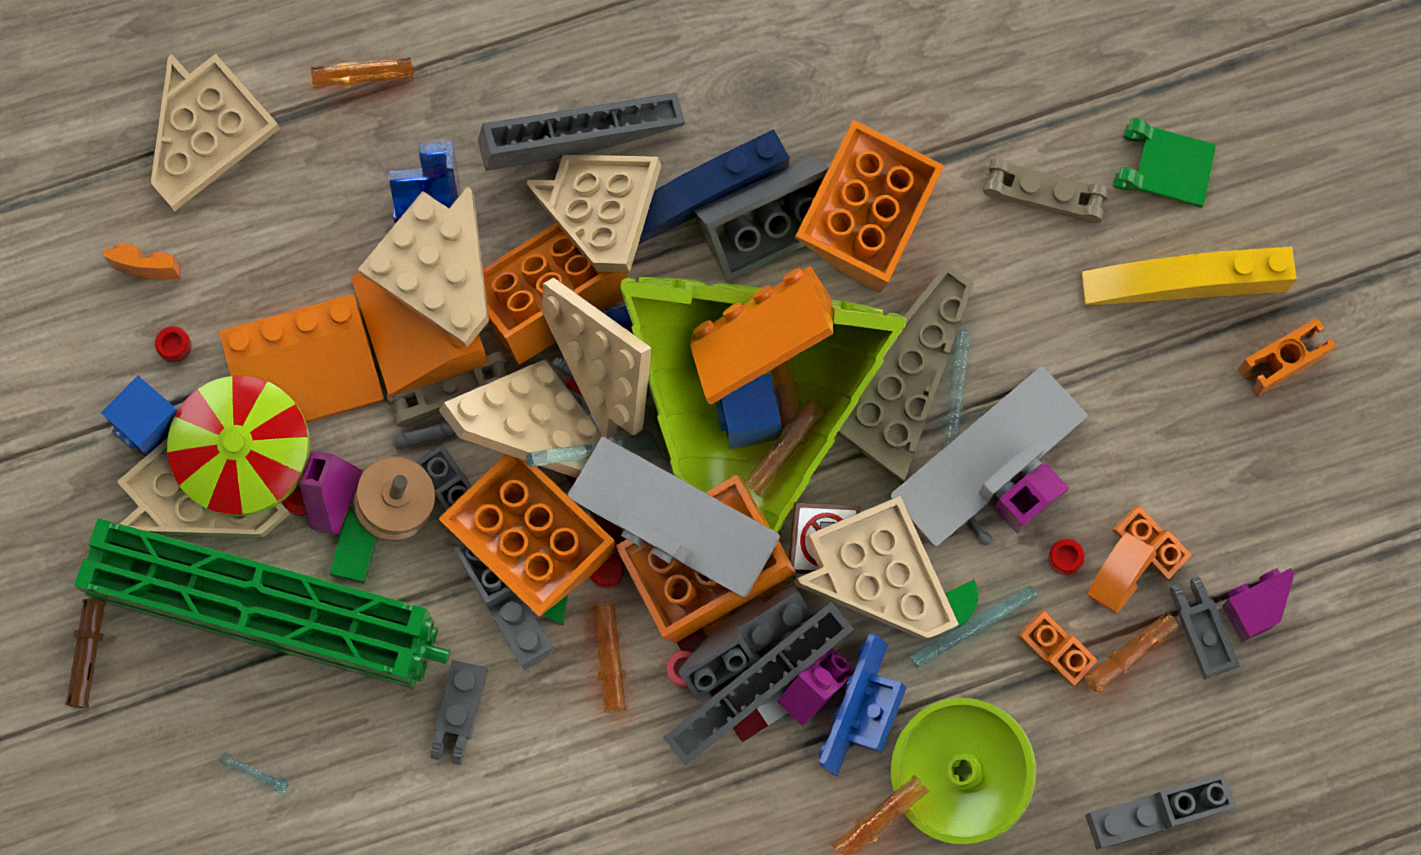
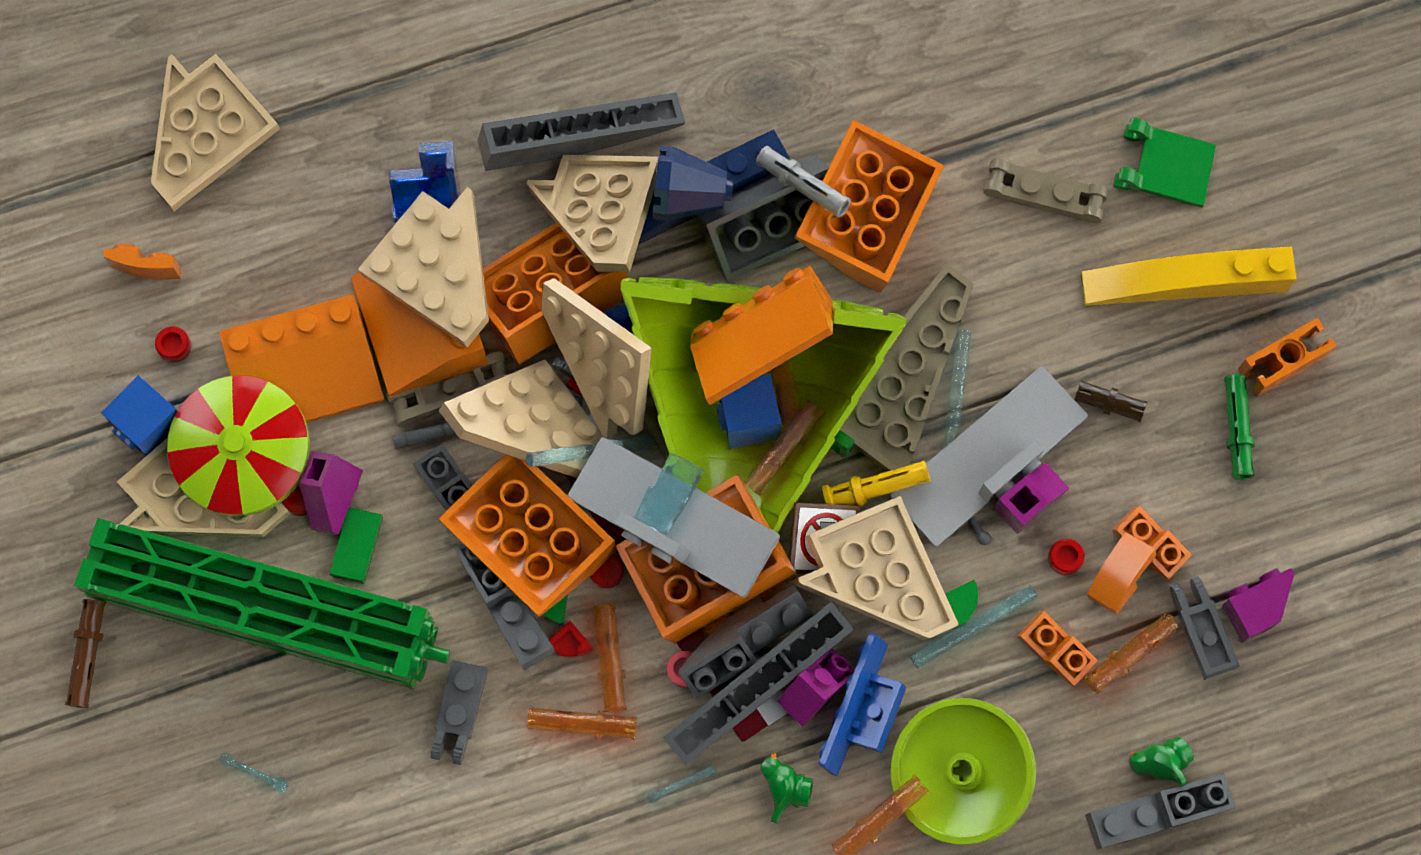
clear orange pin [311,57,414,88] -> none
medium nougat wheel [354,457,435,542] -> none
none -> clear orange pin [527,707,637,740]
none -> red tile [548,621,593,658]
none -> clear light blue slope [634,454,705,535]
none -> clear light blue hinge [646,765,717,803]
none -> dark blue cone [653,145,733,221]
none -> light grey pin [756,146,851,218]
none -> green animal [761,753,813,824]
none -> yellow pin [822,460,931,507]
none -> green tile [831,430,855,458]
none -> dark brown pin [1074,380,1147,423]
none -> green animal [1129,736,1194,787]
none -> green pin [1224,374,1255,480]

